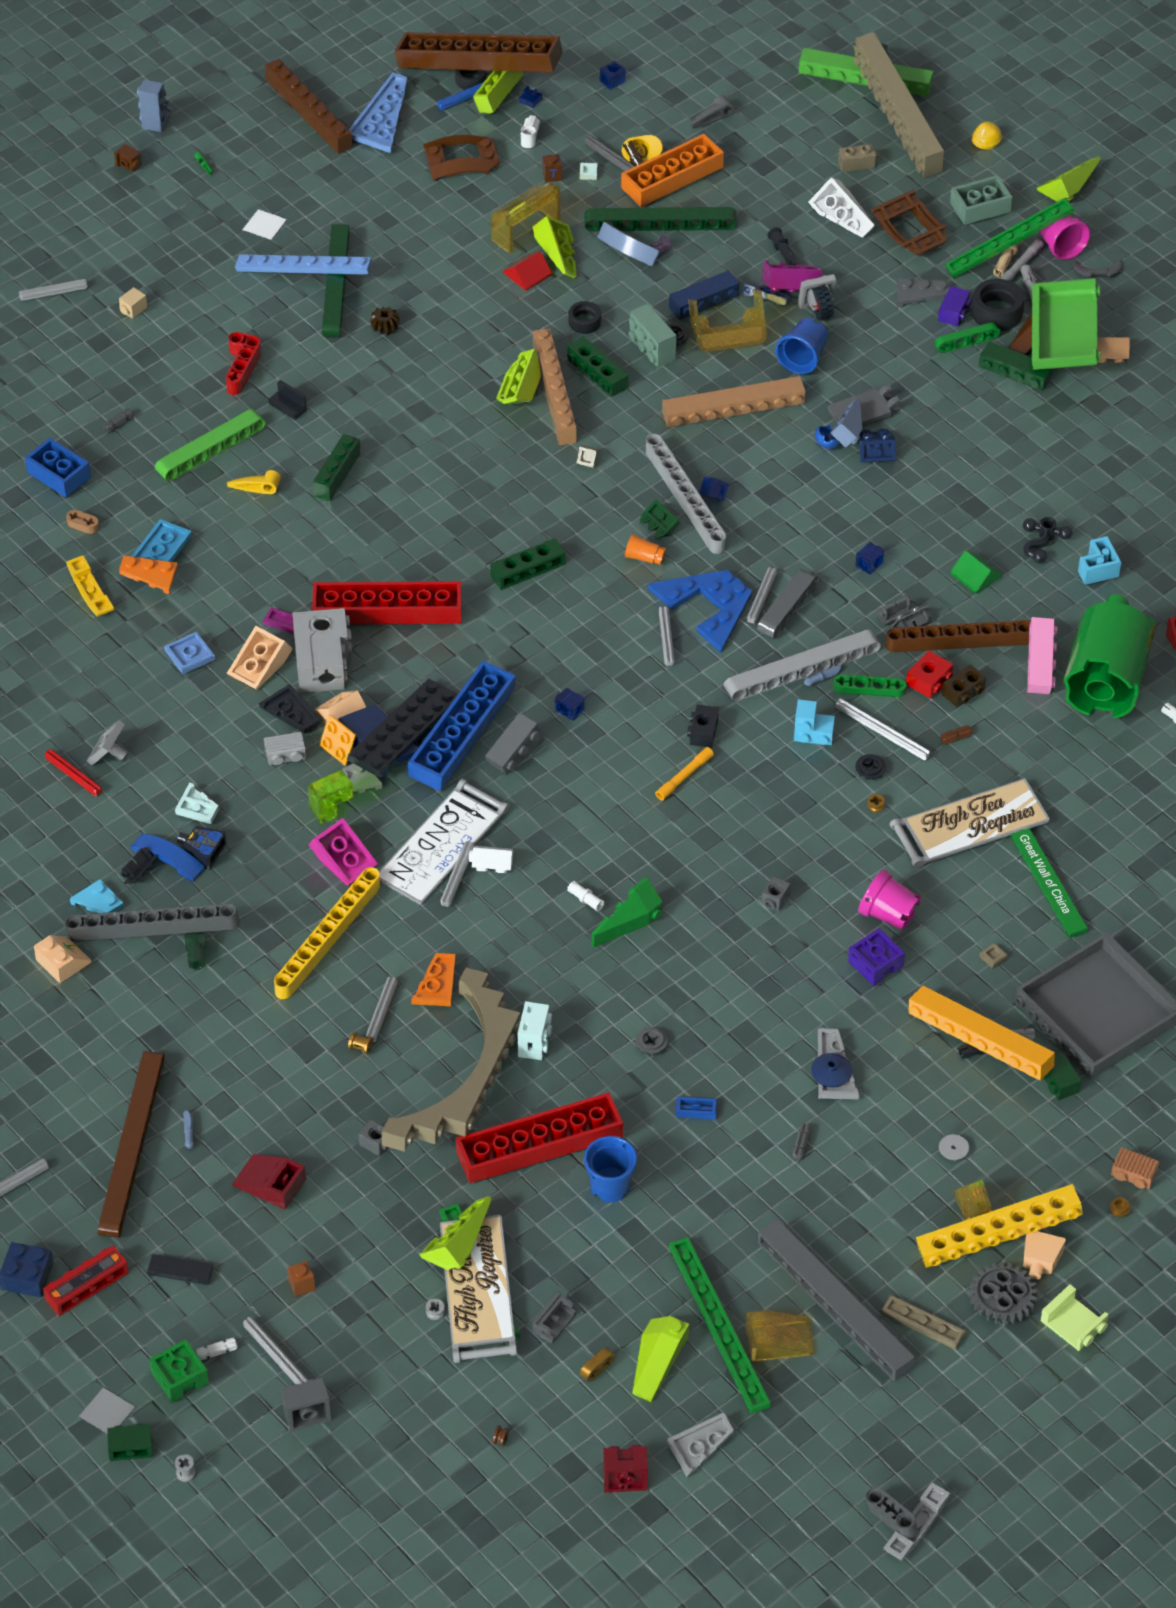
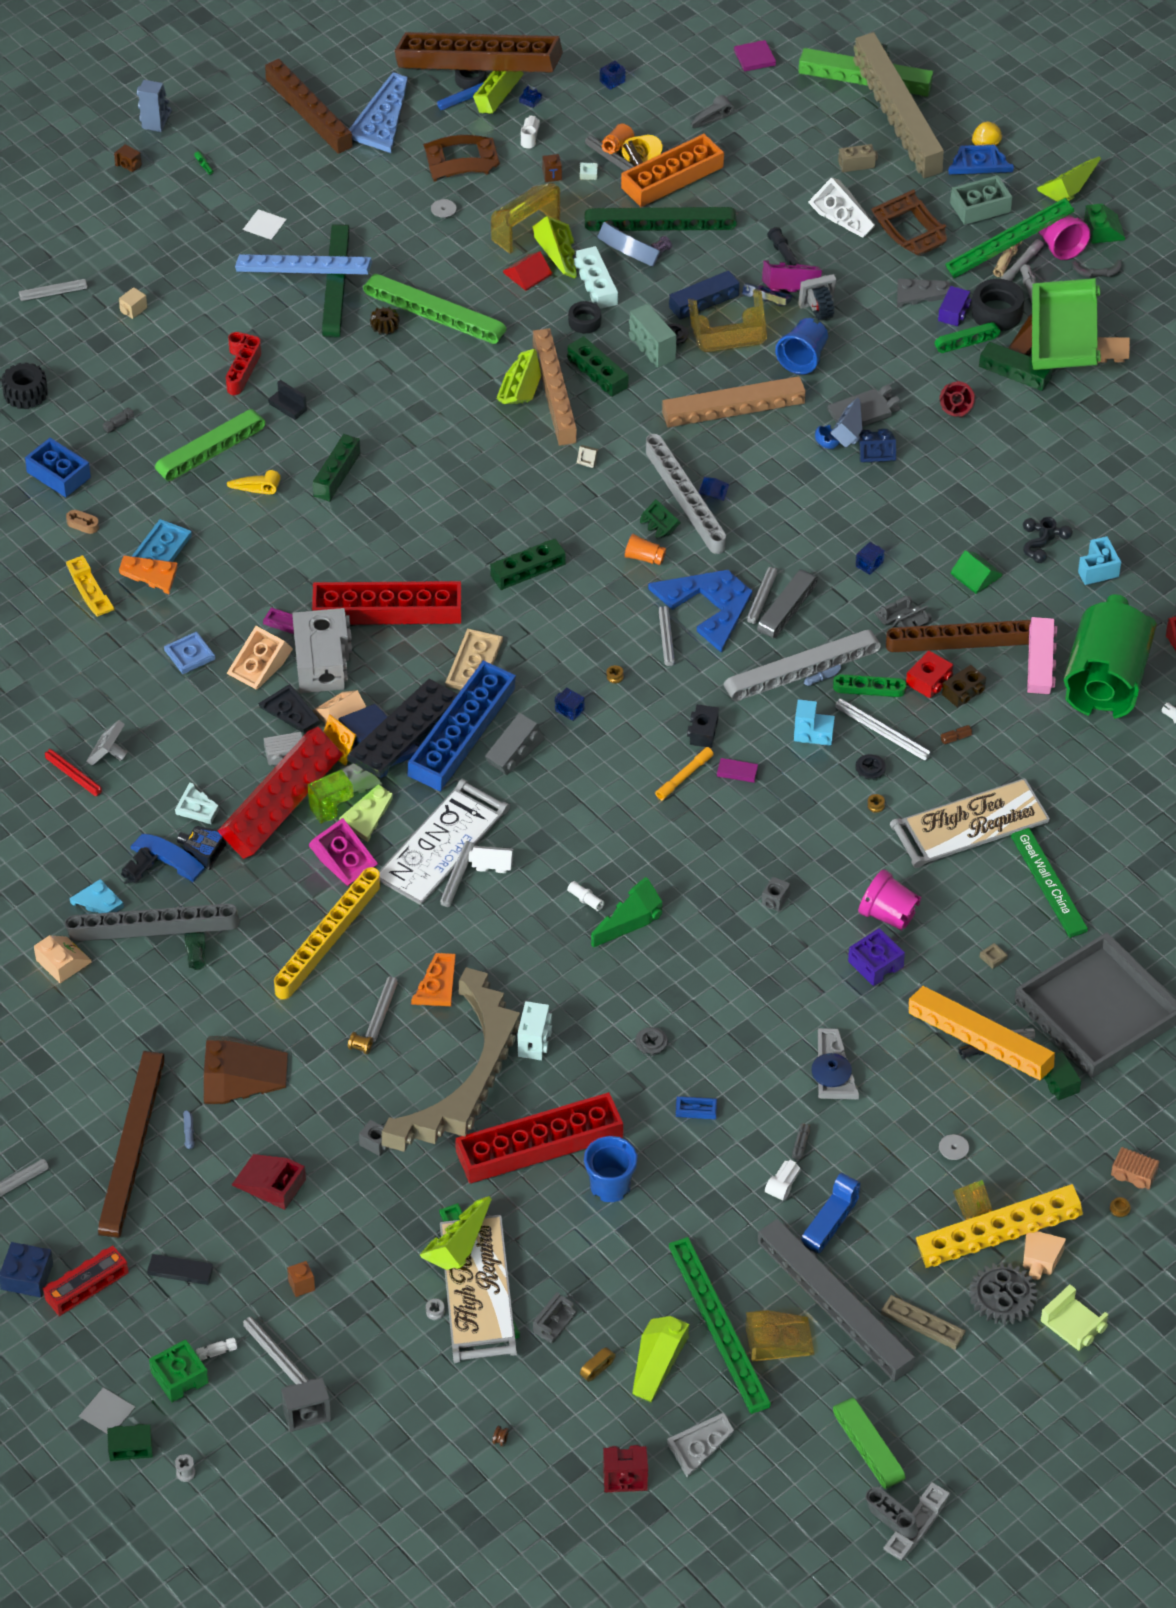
none -> black tyre [1,362,48,409]
none -> reddish brown wedge [204,1036,288,1104]
none -> red brick [217,727,343,859]
none -> yellowish green wing [339,784,393,842]
none -> bright green beam [363,274,507,344]
none -> light grey piece [431,199,456,218]
none -> tan tile [445,629,503,690]
none -> light aqua brick [574,246,618,309]
none -> orange plant [601,124,635,154]
none -> pearl gold bush [606,665,624,684]
none -> magenta tile [717,758,758,783]
none -> magenta tile [734,40,776,72]
none -> white piece [765,1160,800,1201]
none -> blue beam [801,1172,860,1253]
none -> bright green beam [833,1397,905,1489]
none -> dark red cylinder [939,381,976,417]
none -> blue wing [948,145,1014,174]
none -> green slope [1084,203,1125,244]

